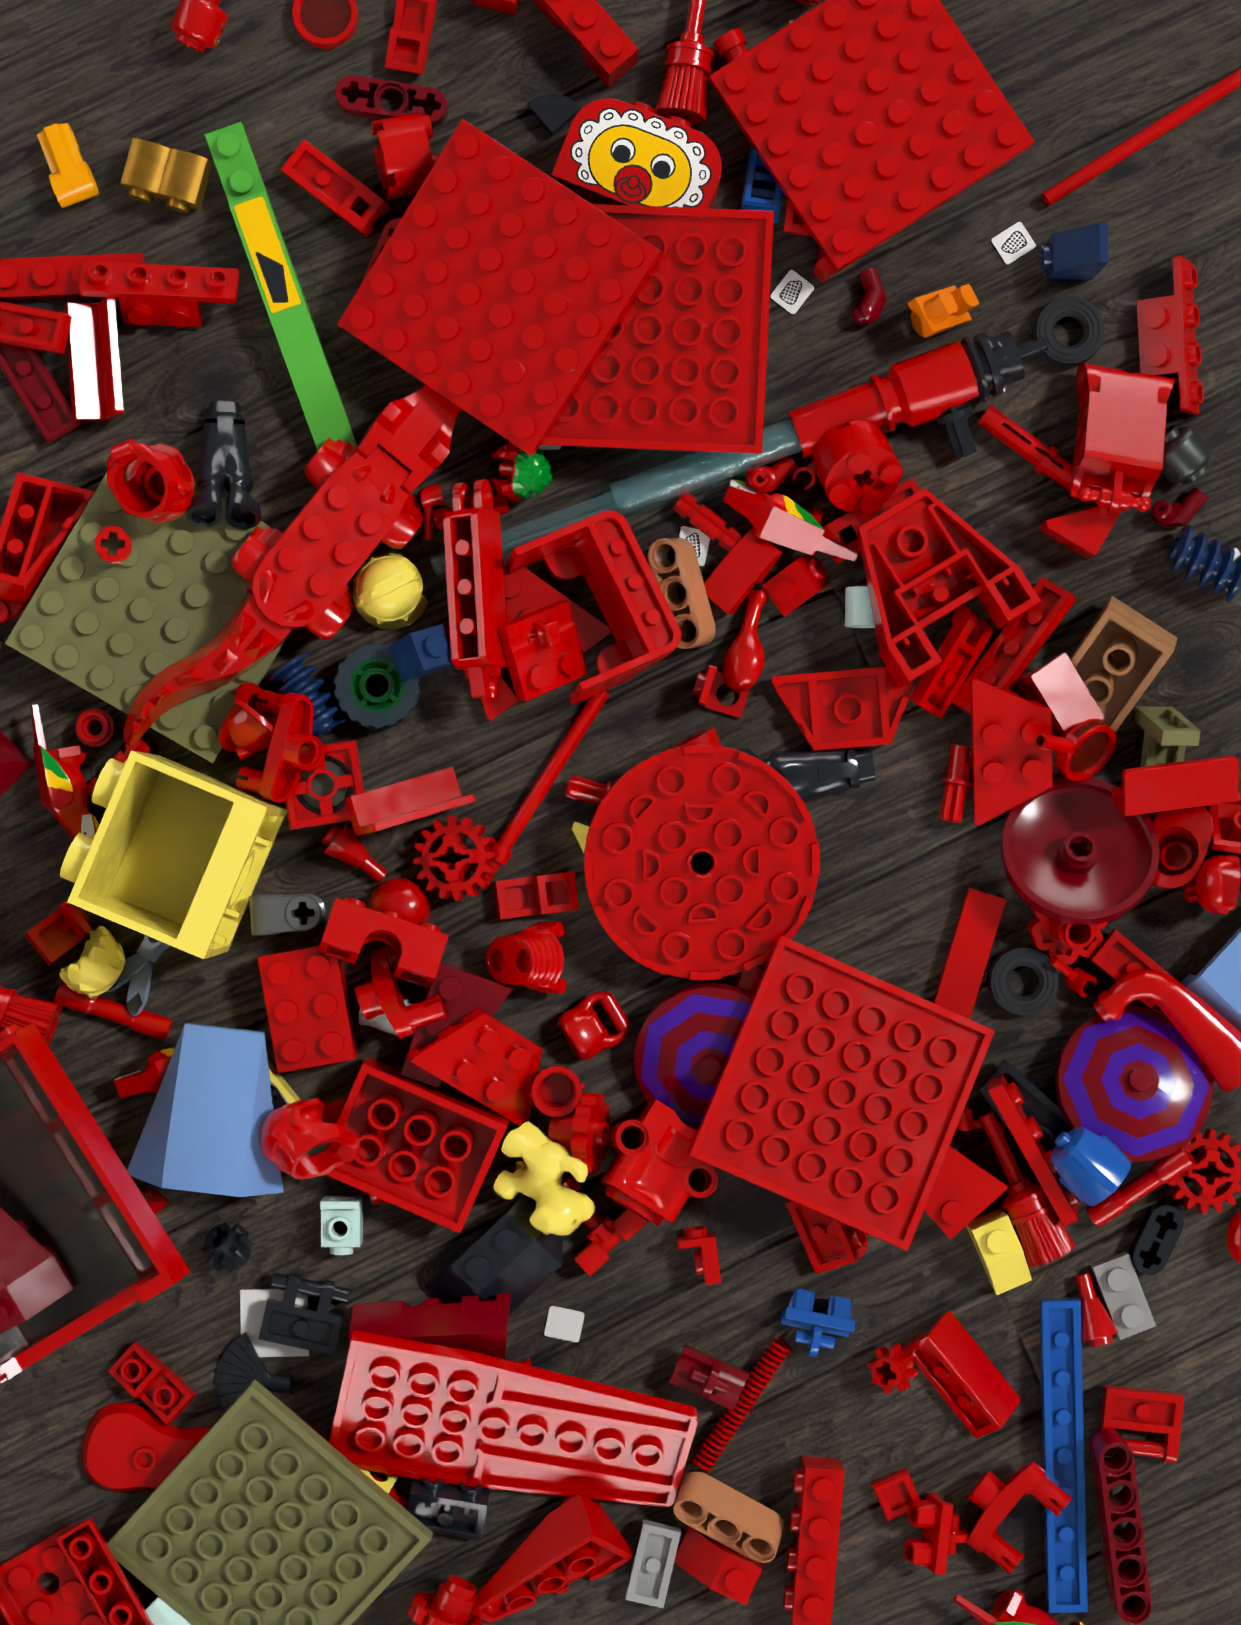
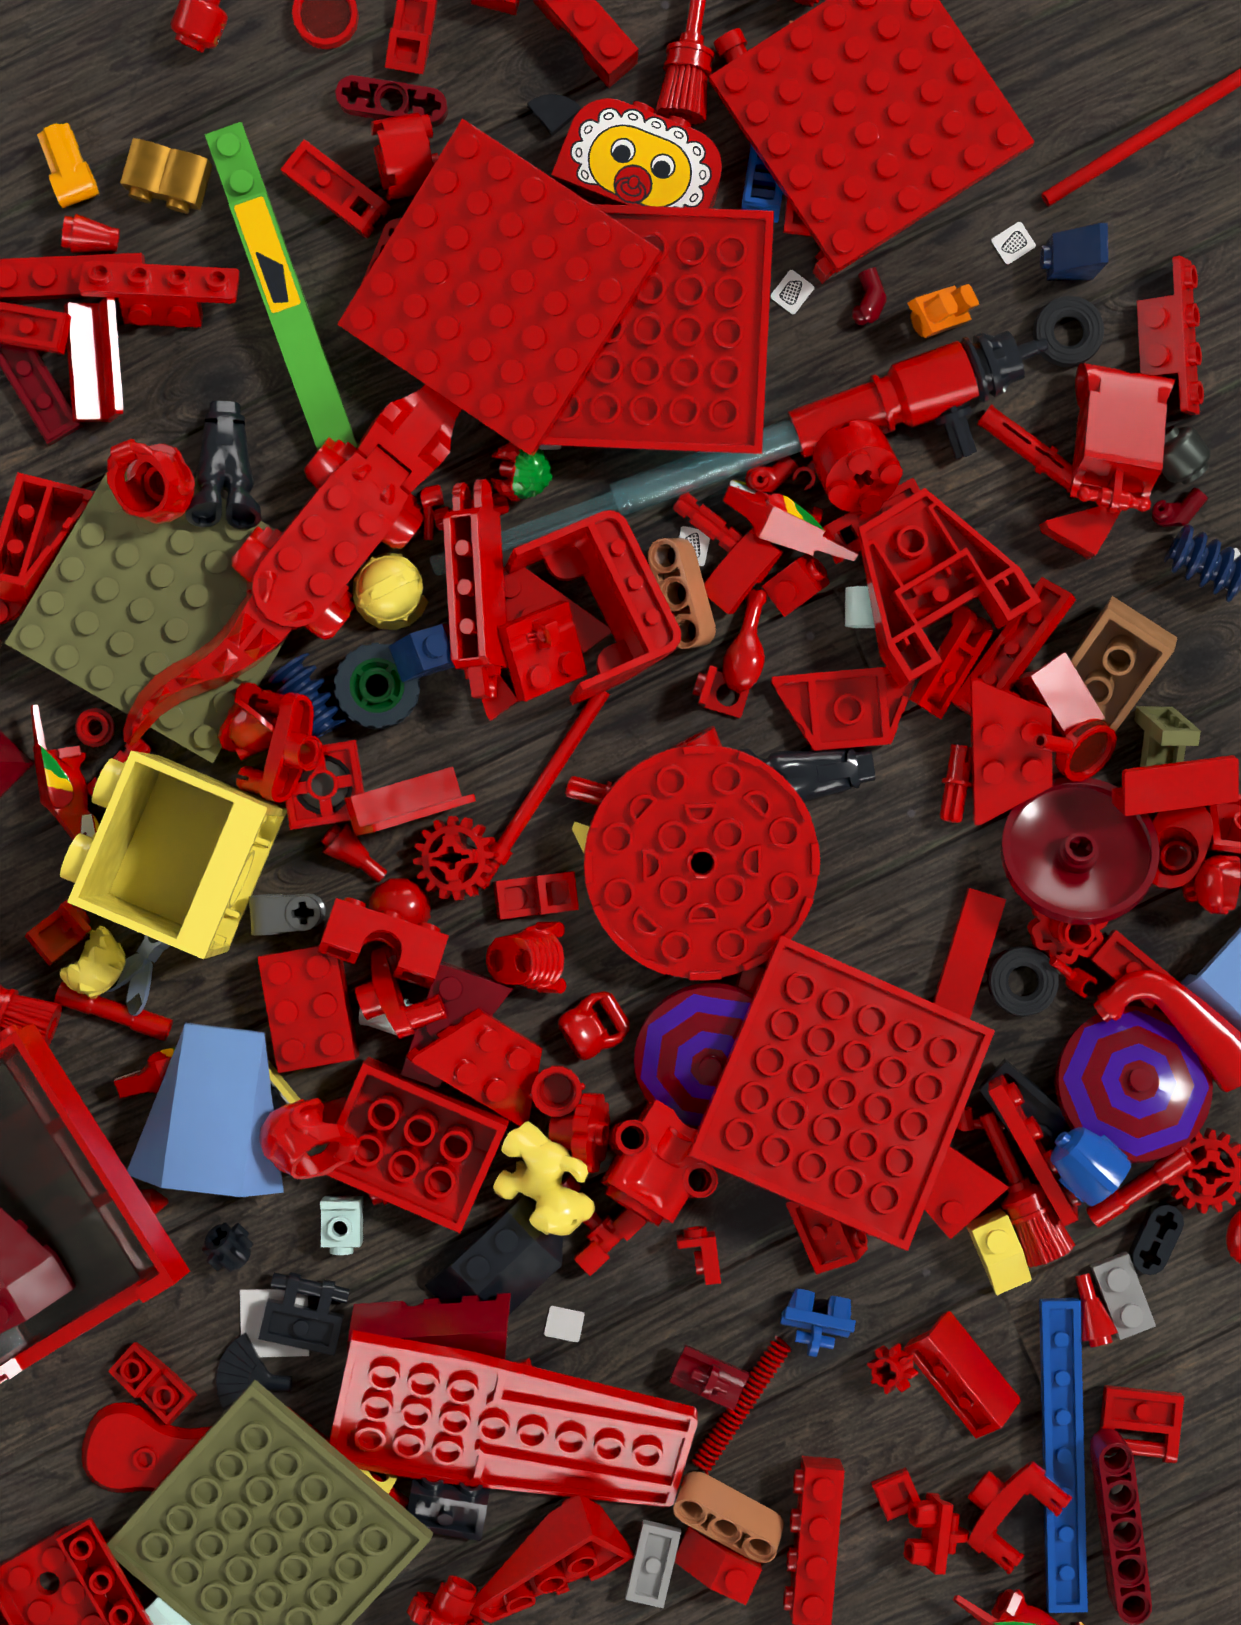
red bush [94,526,132,564] -> none
none -> red cone [61,213,120,252]

